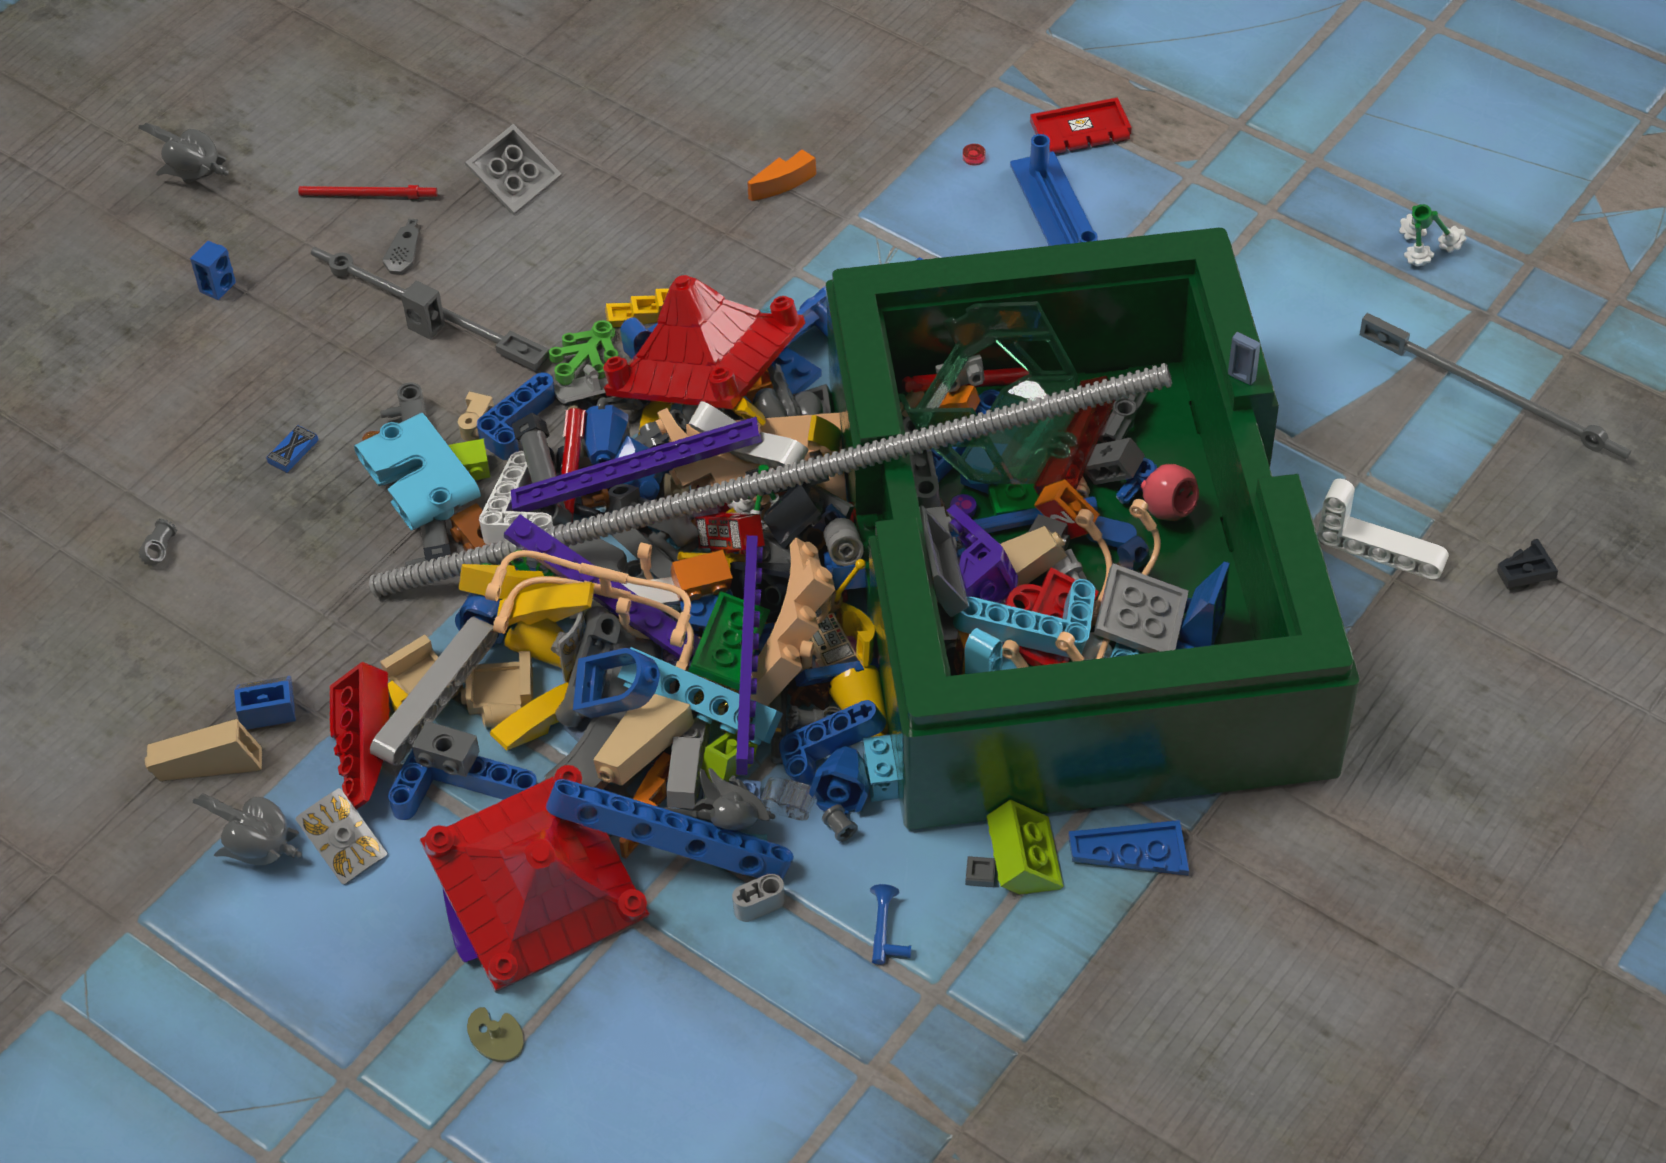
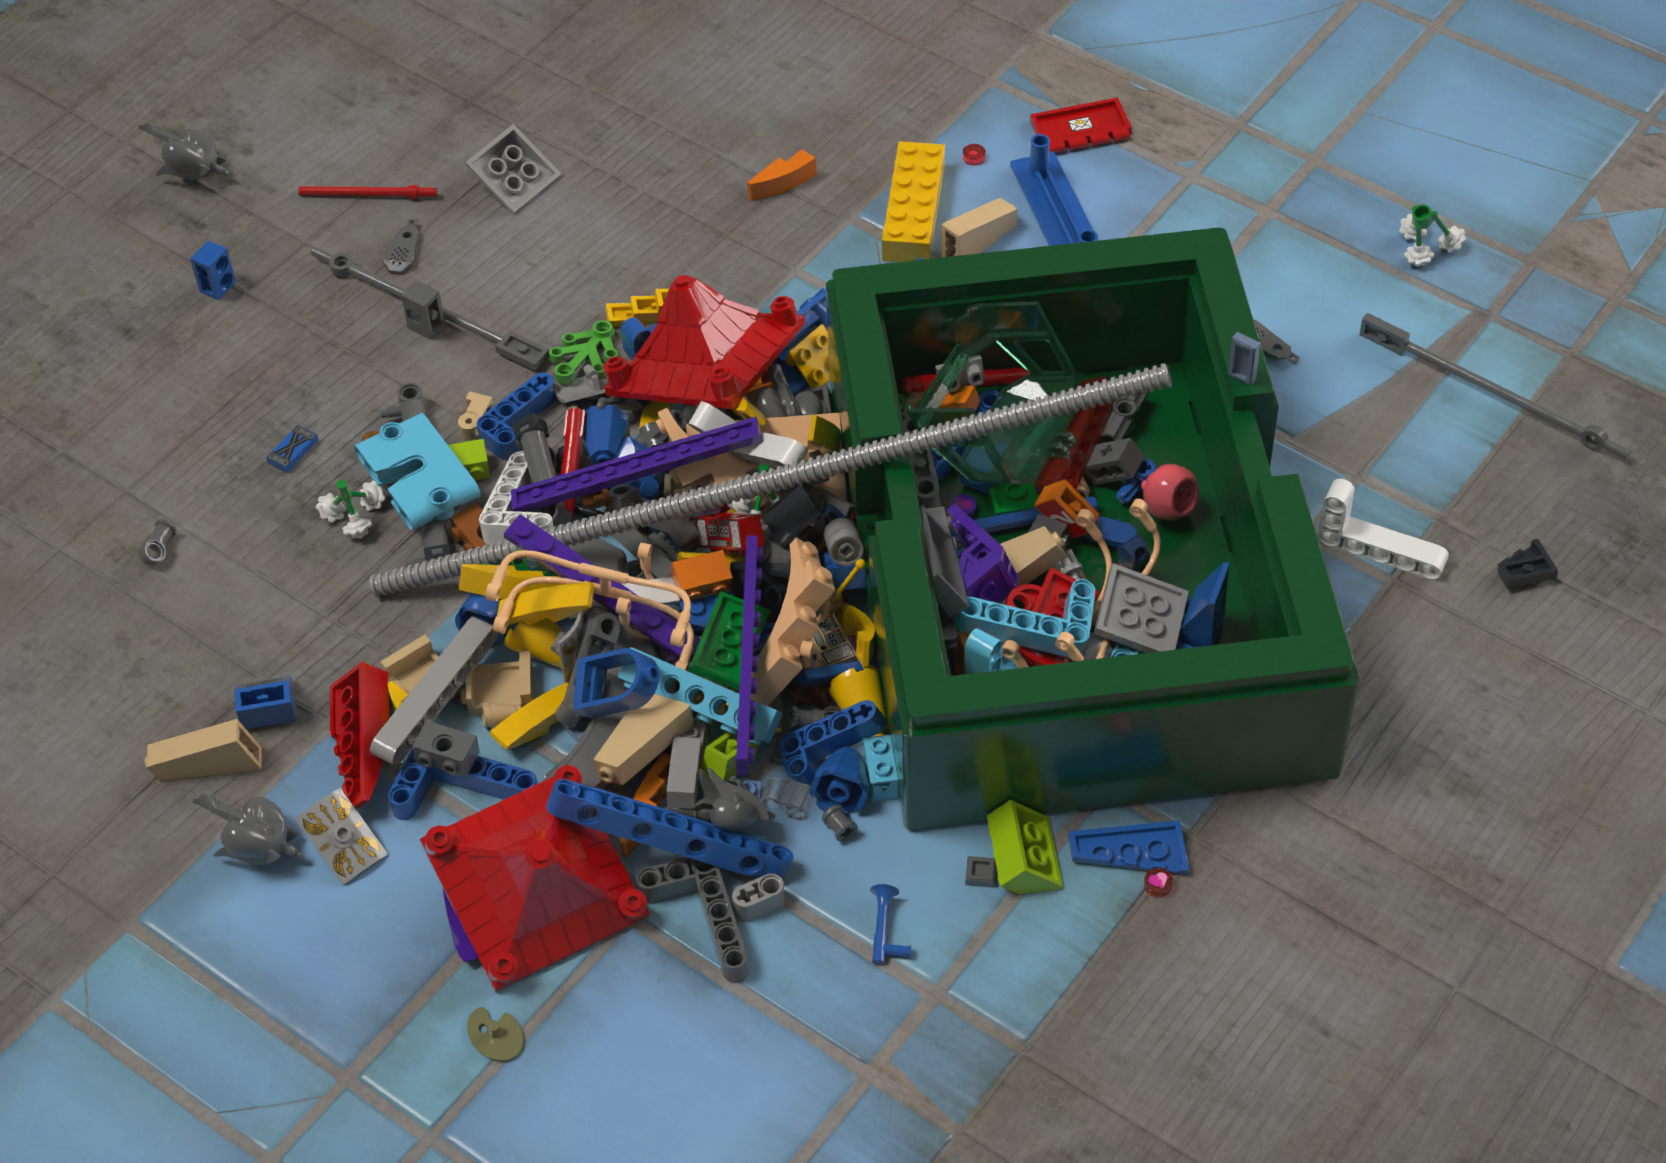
none -> white plant [316,480,386,539]
none -> dark grey beam [637,857,748,983]
none -> yellow hinge [785,324,829,389]
none -> yellow brick [882,141,945,262]
none -> tan slope [941,198,1017,258]
none -> clear red tile [1144,868,1173,897]
none -> dark grey piece [1254,319,1300,364]

